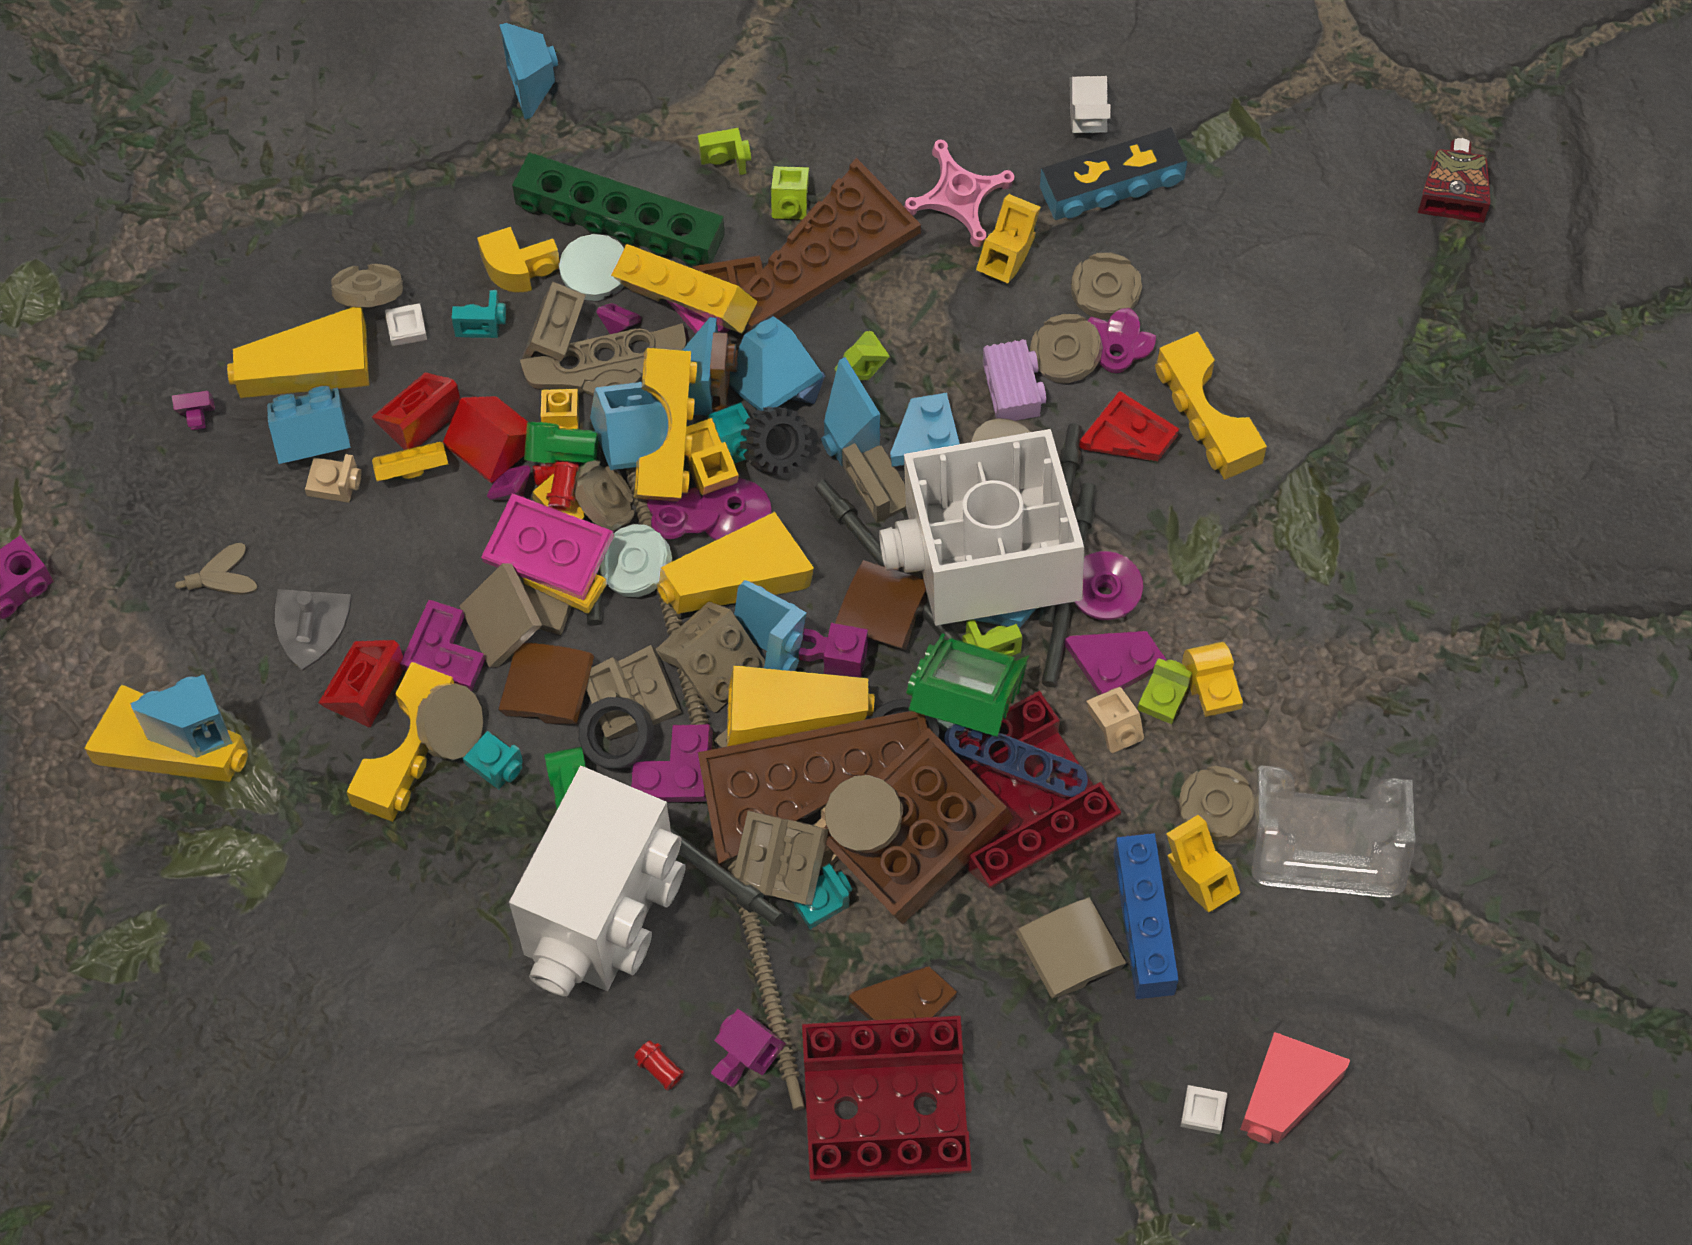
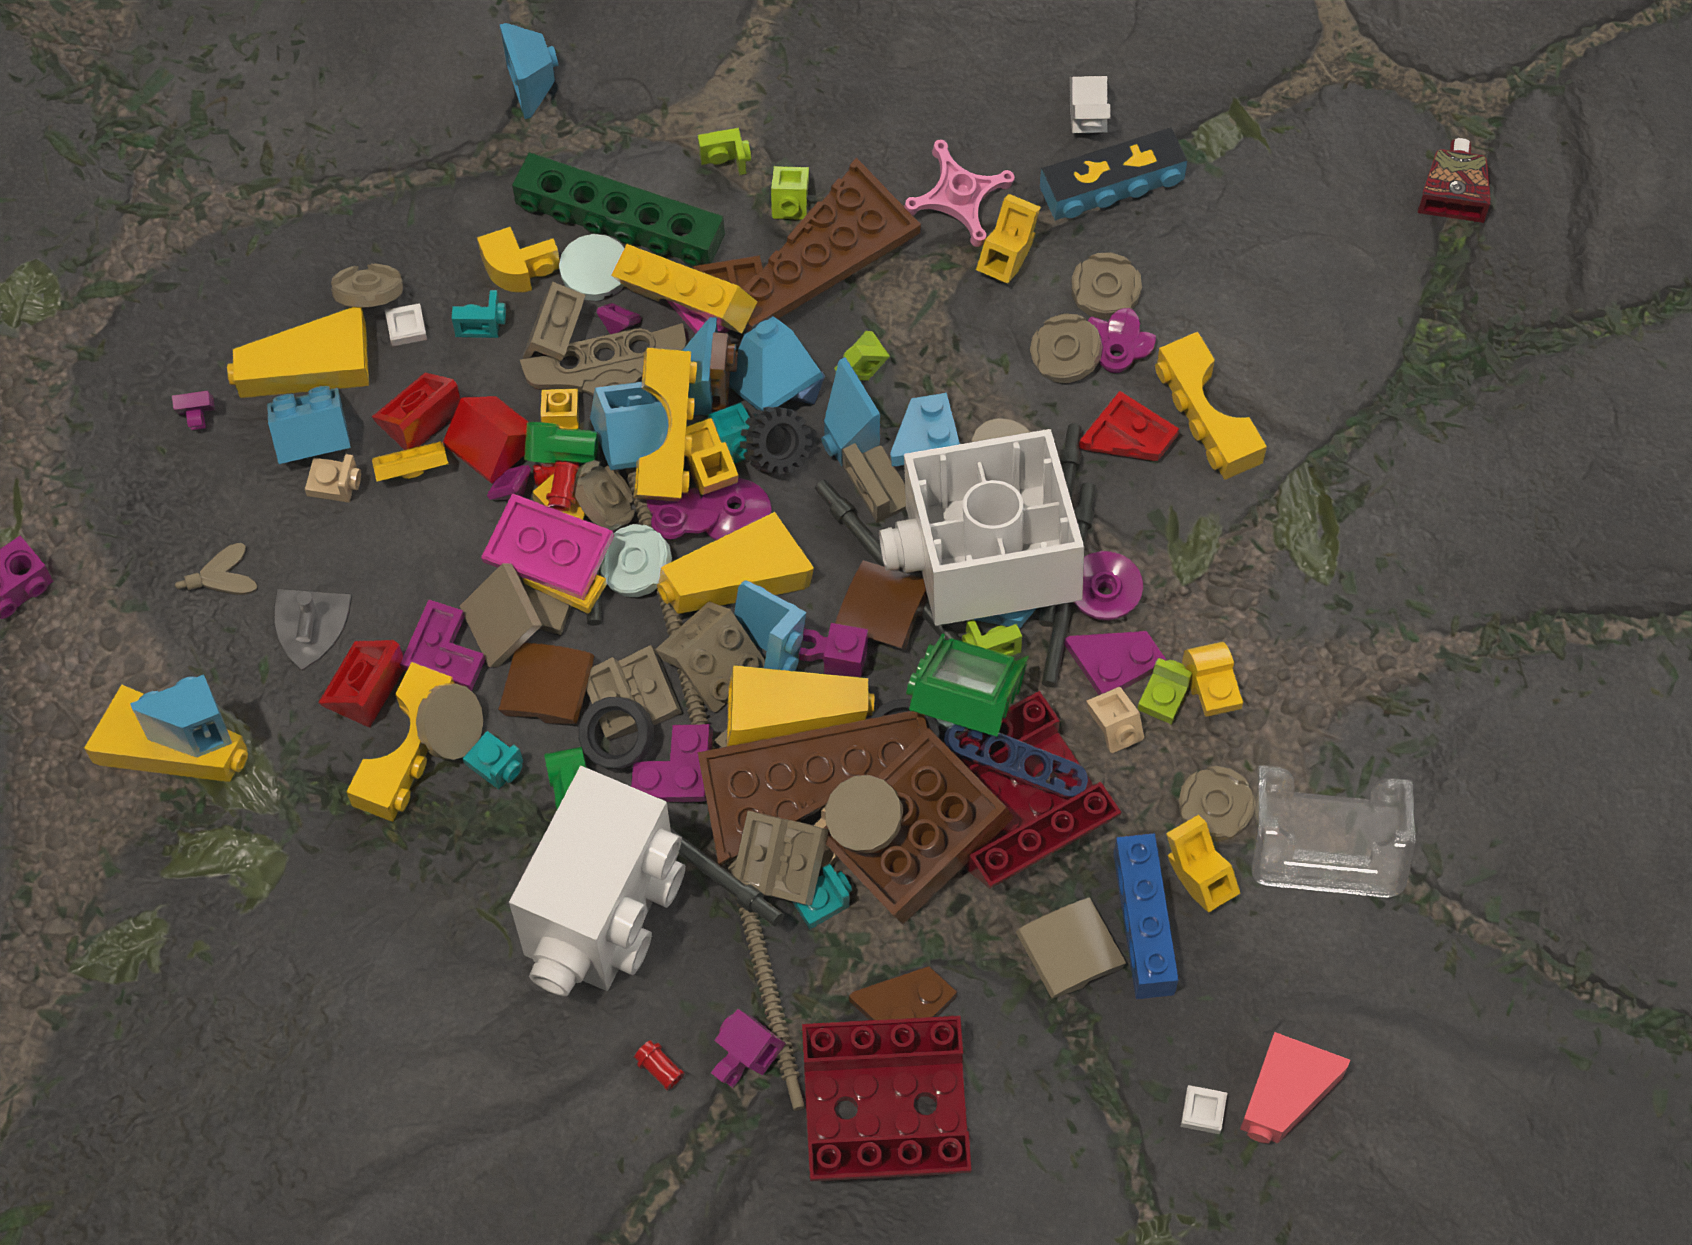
lavender brick [983,339,1046,421] -> none

